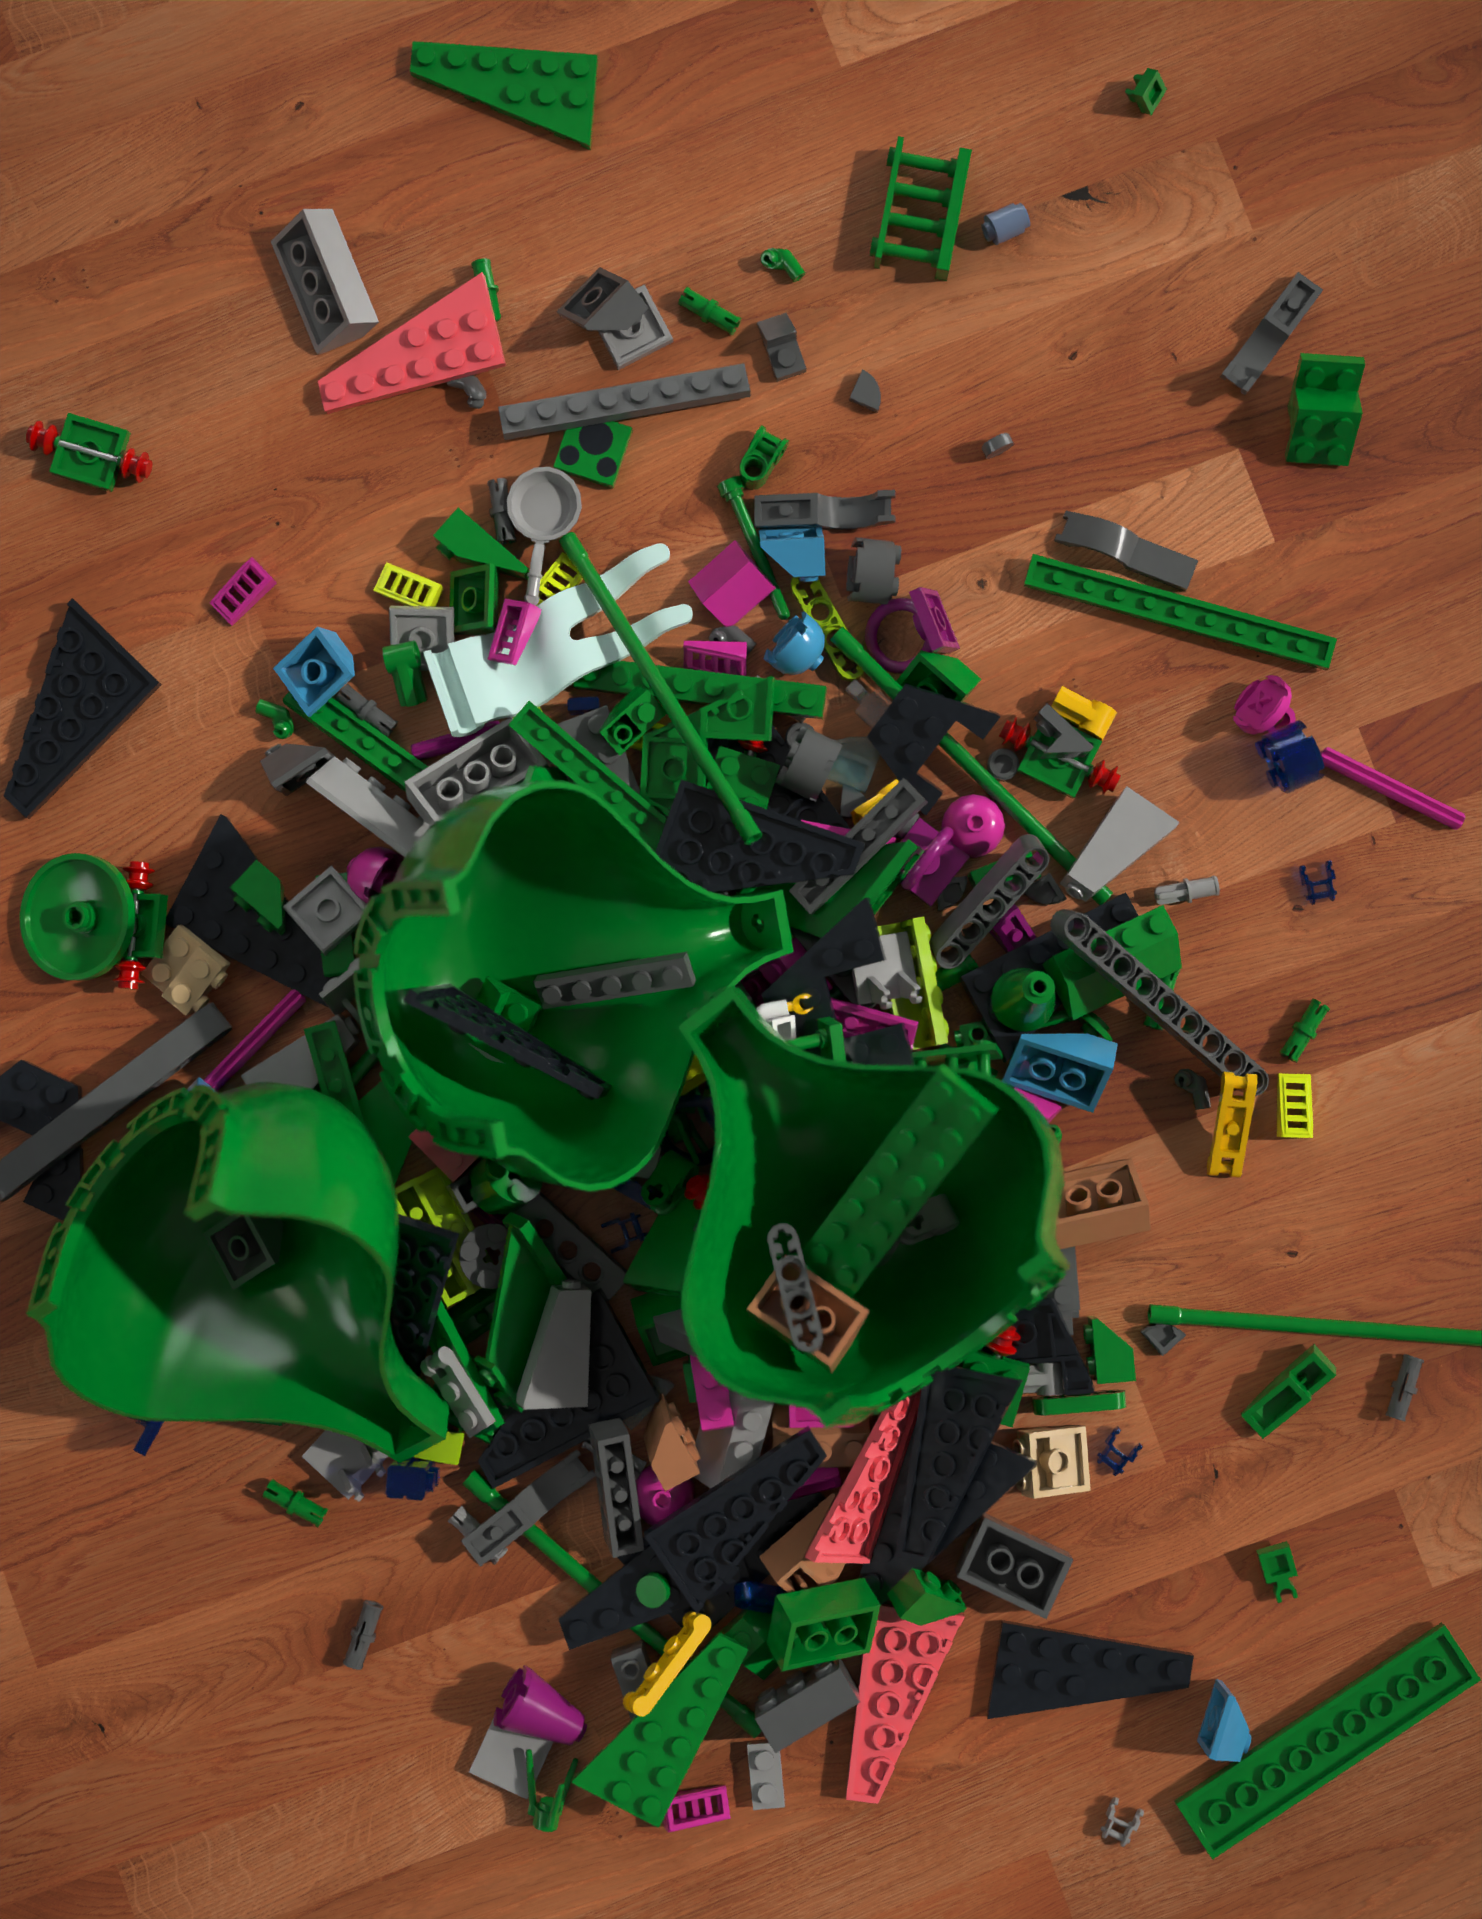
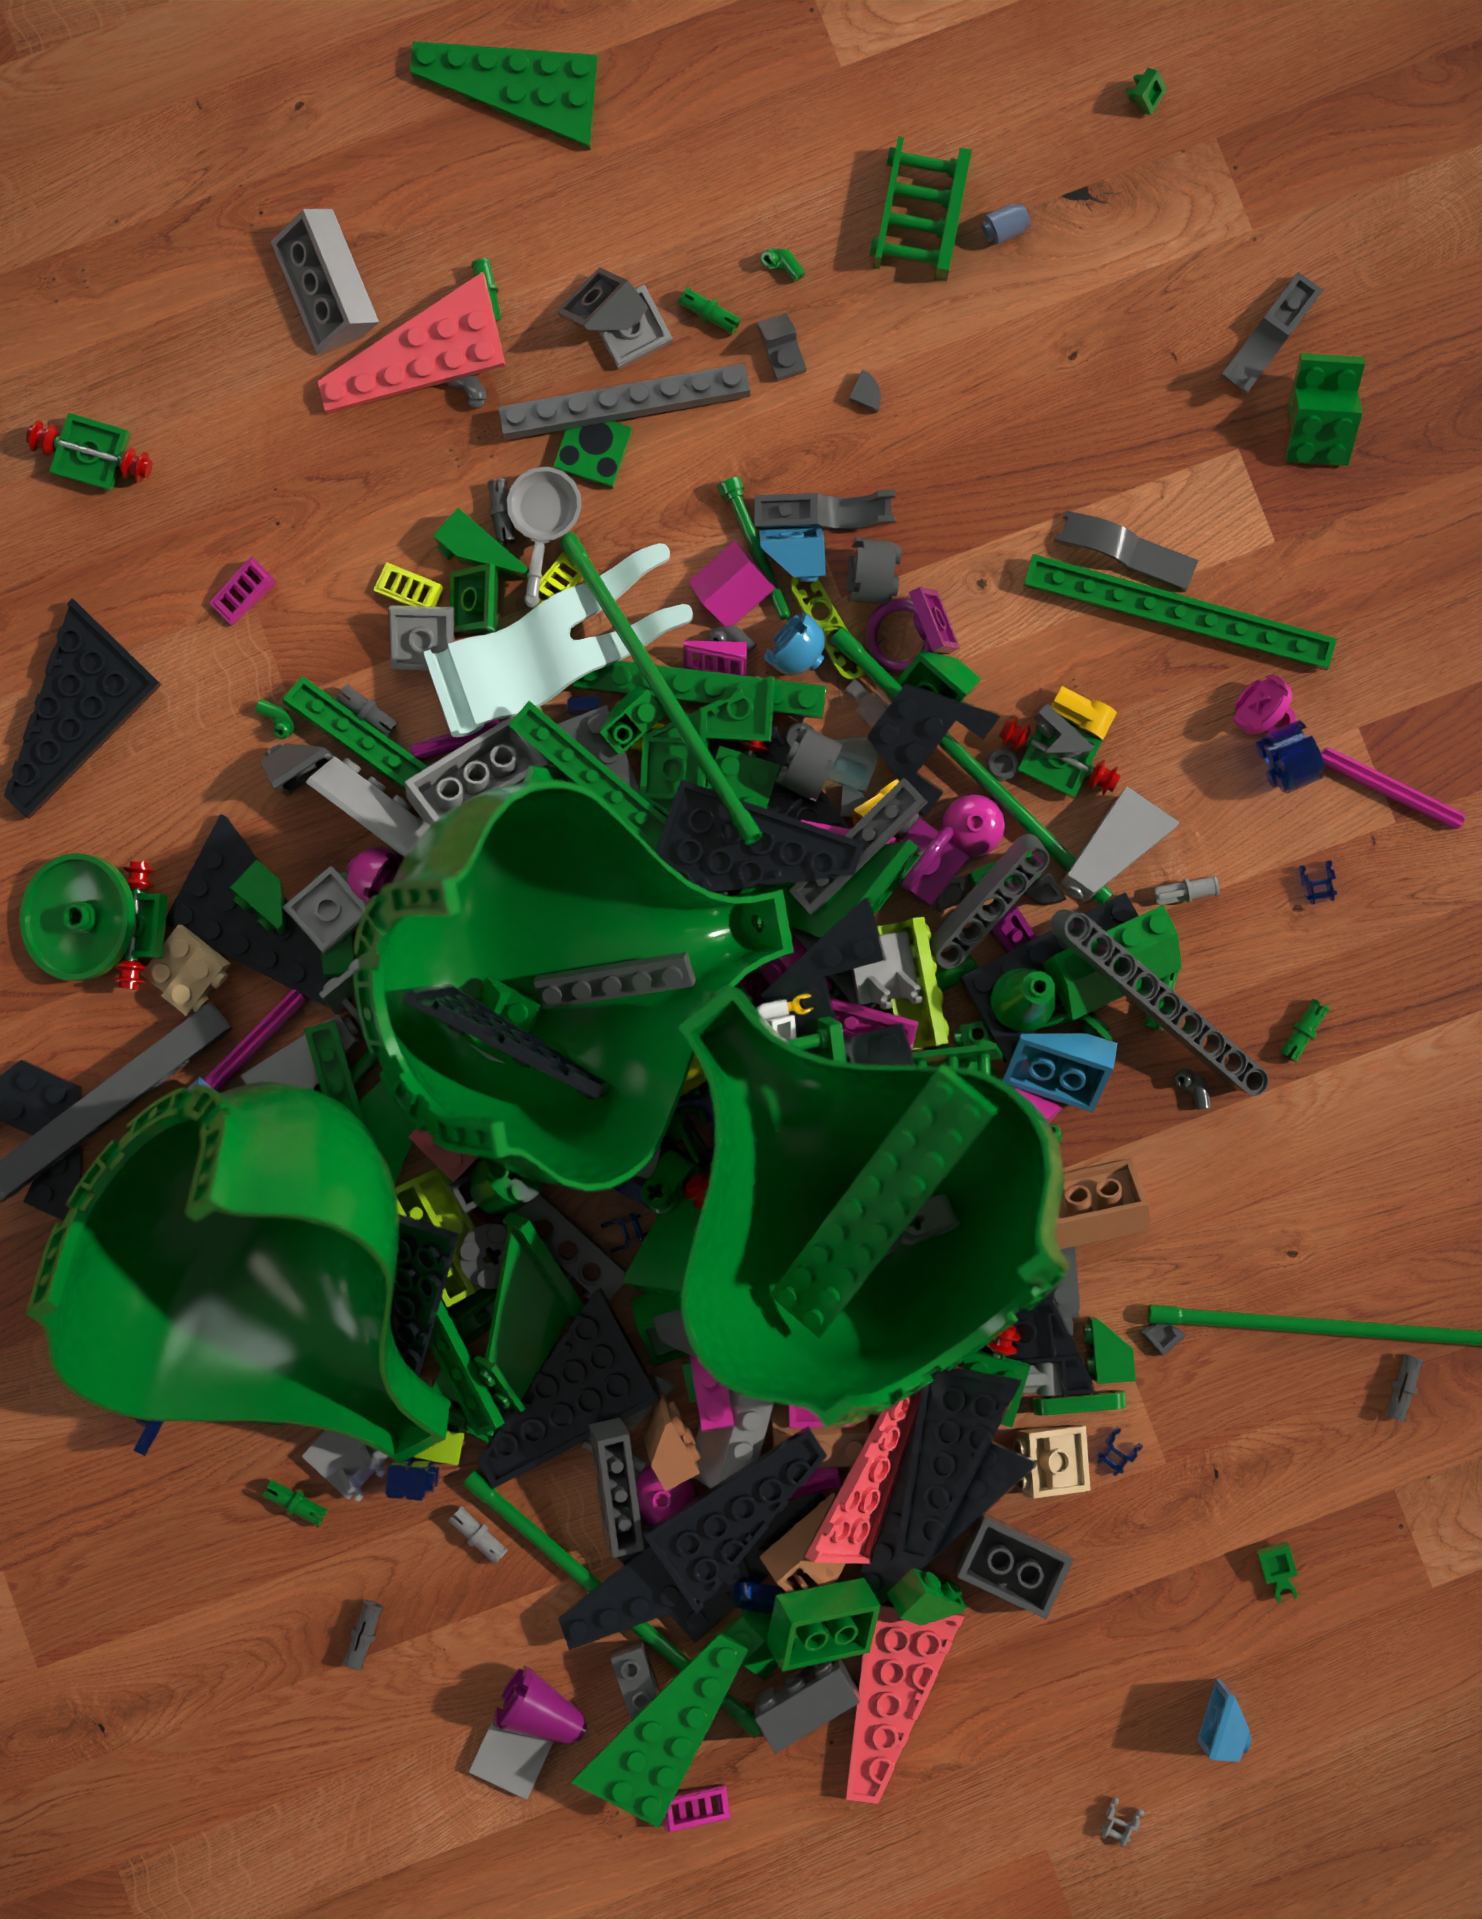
dark grey slope [203,1214,284,1290] -> none
dark azure slope [273,627,355,717] -> none
green piece [383,640,428,707] -> none
light grey plate [420,1346,496,1438] -> none
dark grey piece [461,1449,596,1567] -> none
dark pink slope [488,599,542,666] -> none
light grey slope [516,1279,591,1409] -> none
green plant [526,1749,579,1832] -> none
yellow plate [623,1611,711,1717] -> none
green tile [636,1573,671,1608] -> none
green piece [739,425,789,490] -> none
nougat slope [747,1254,869,1373] -> none
light grey plate [747,1740,785,1810] -> none
dark grey beam [768,1224,823,1354] -> none
dark grey tile [981,433,1014,459] -> none
black wing [986,1620,1194,1719] -> none
green plate [1174,1622,1481,1860] -> none
yellow plate [1207,1072,1257,1178] -> none
green slope [1241,1344,1336,1439] -> none
neon yellow slope [1277,1073,1313,1138] -> none

